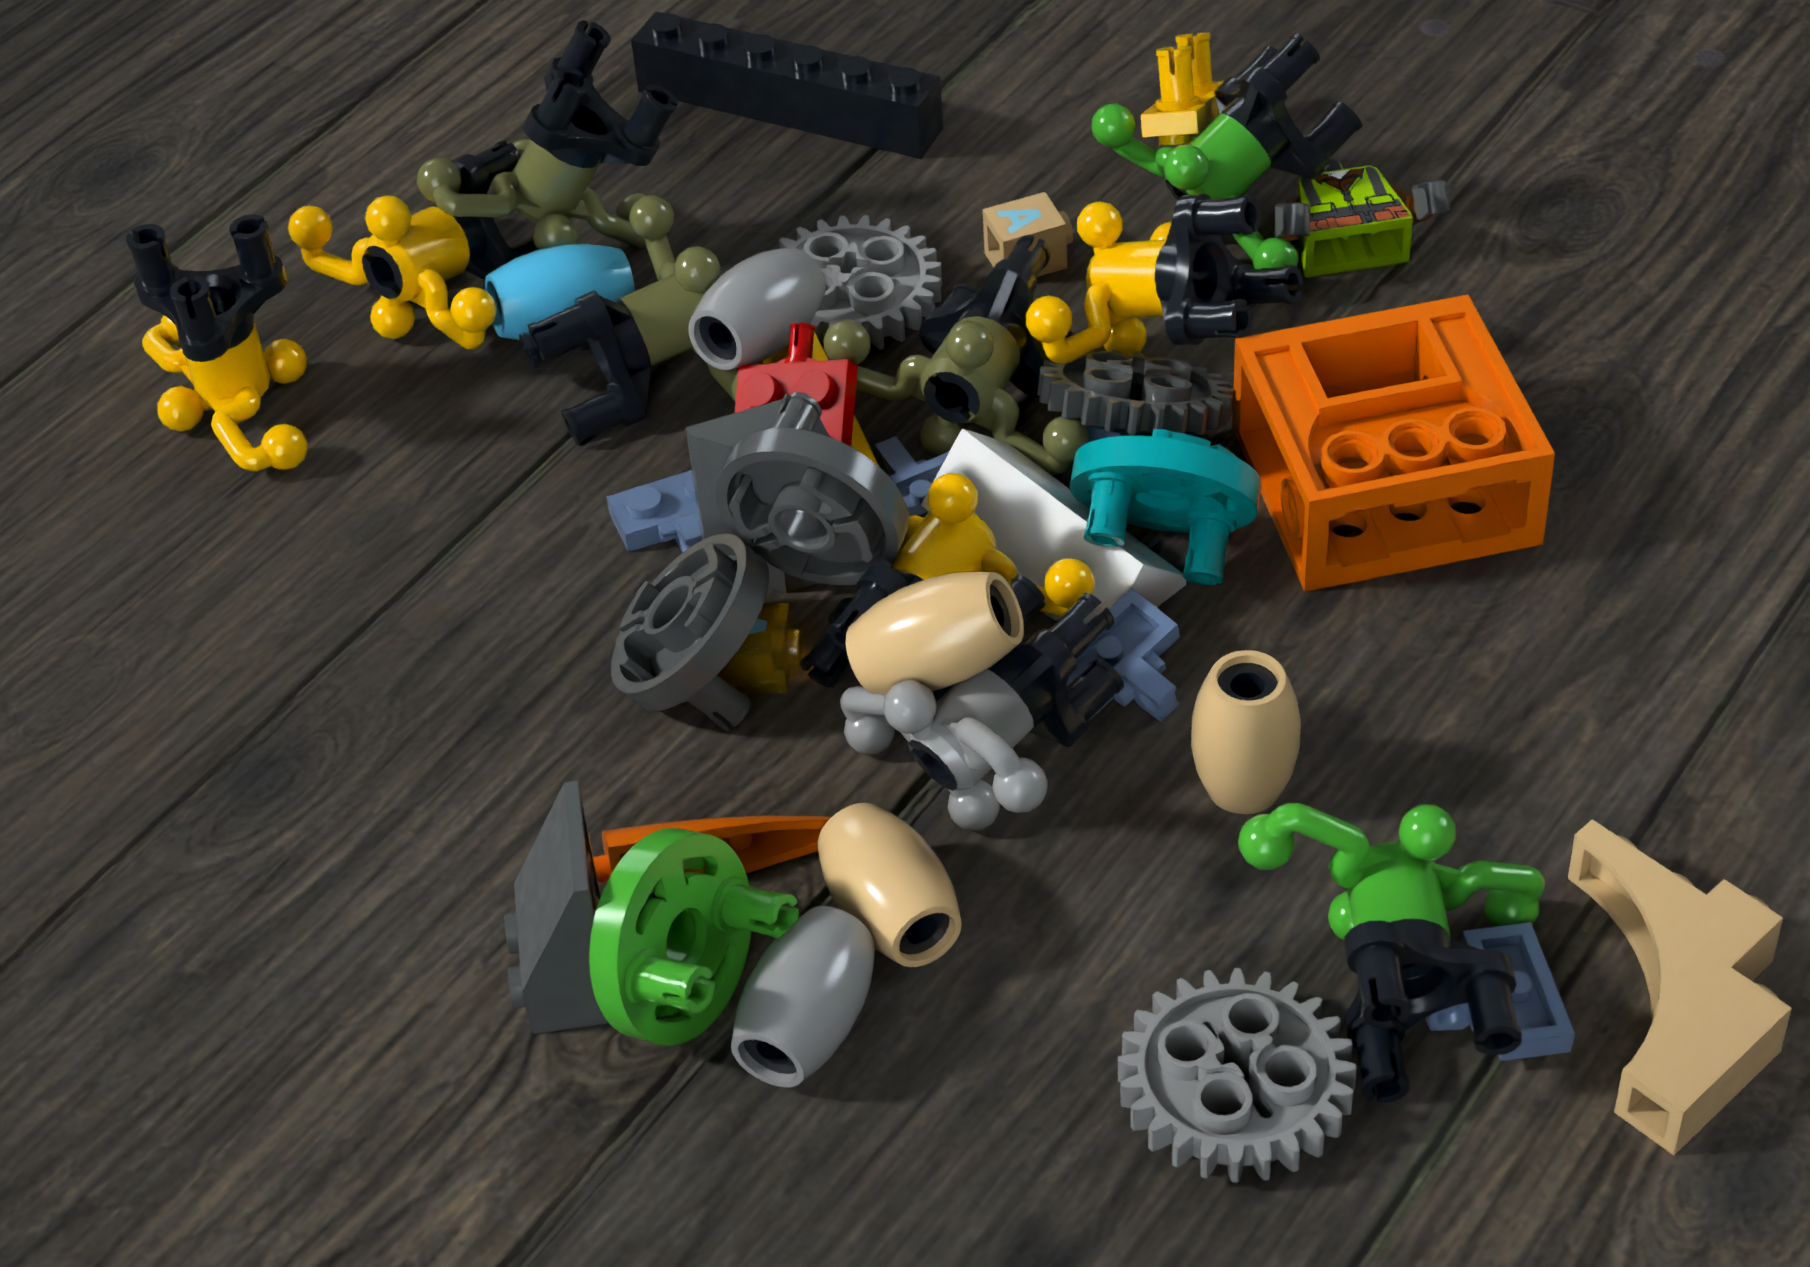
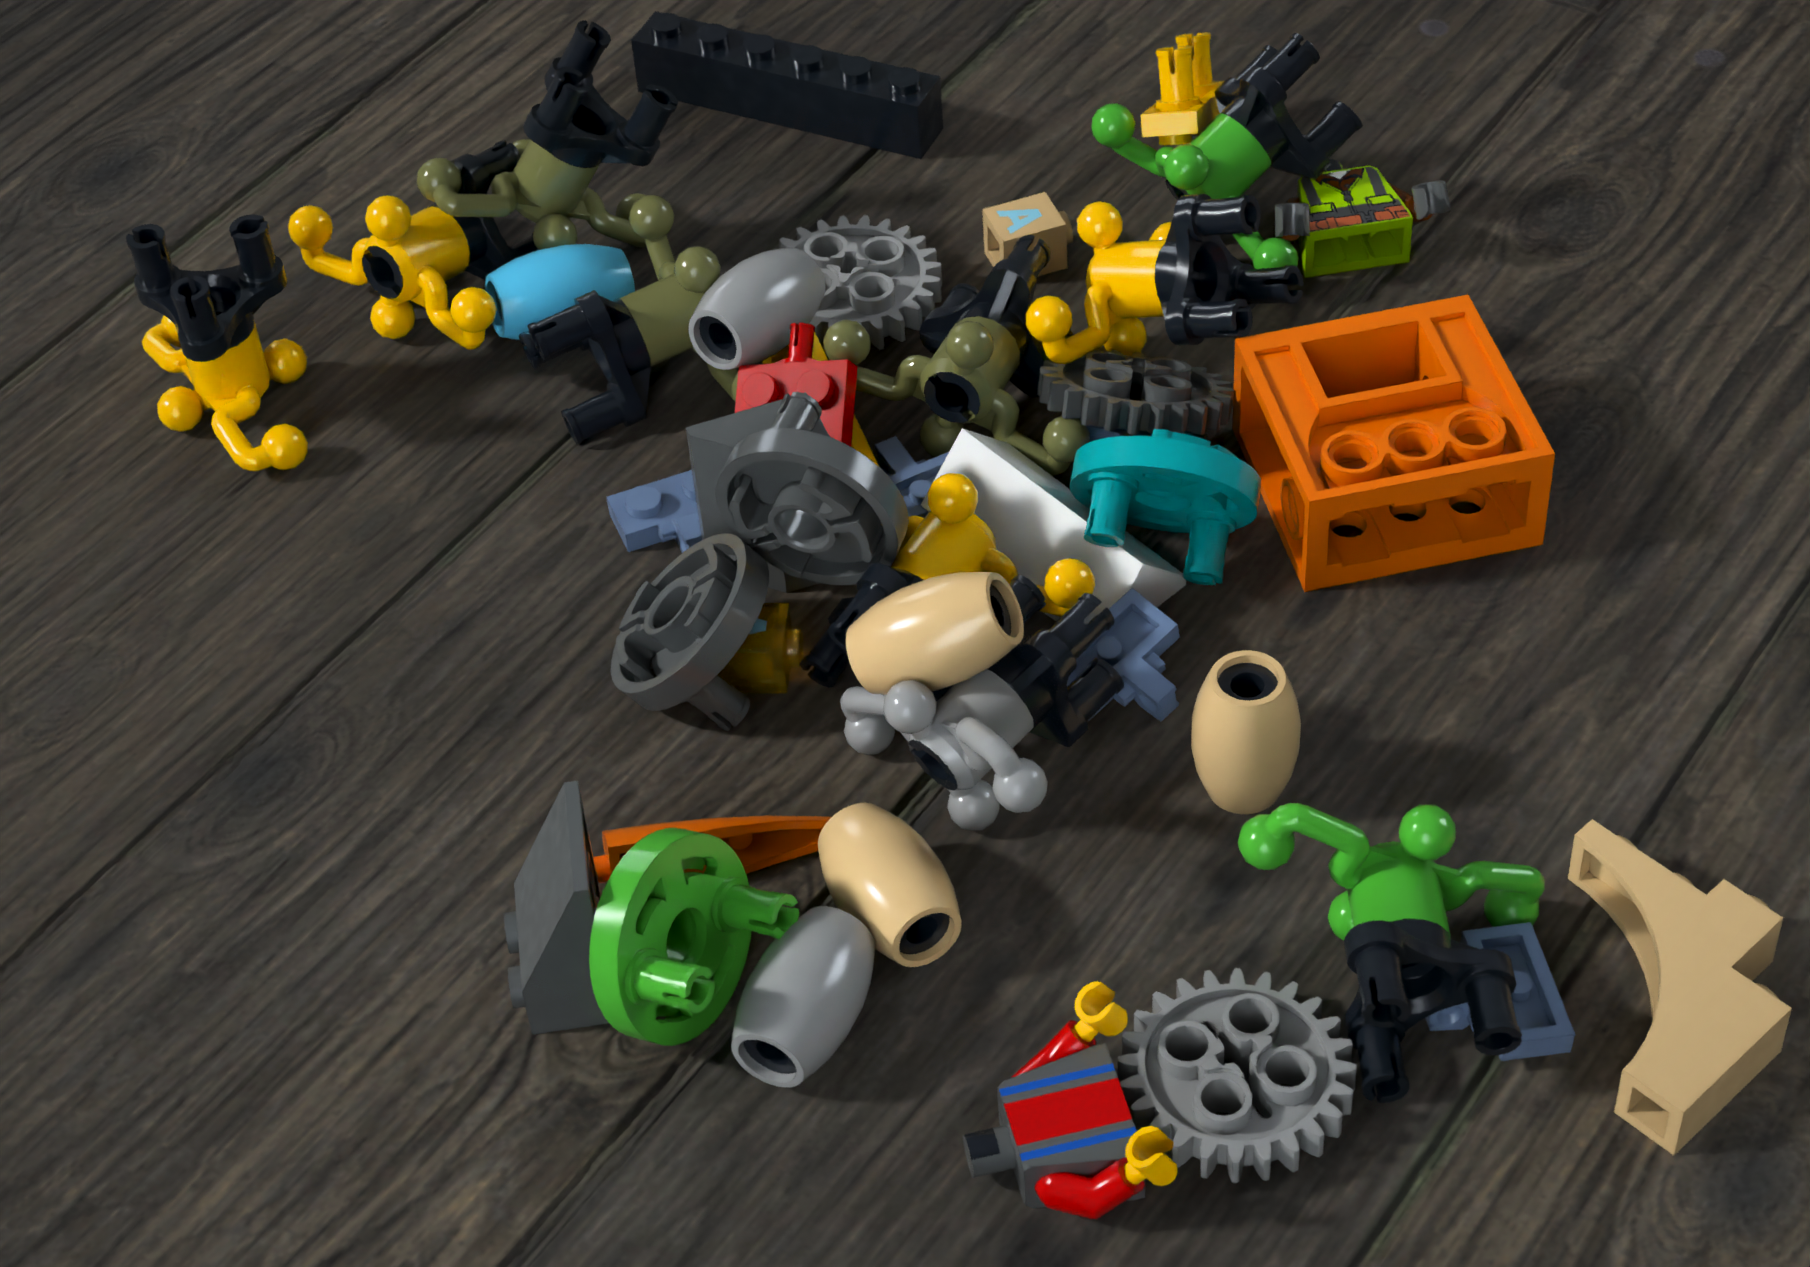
none -> torso [963,982,1177,1220]

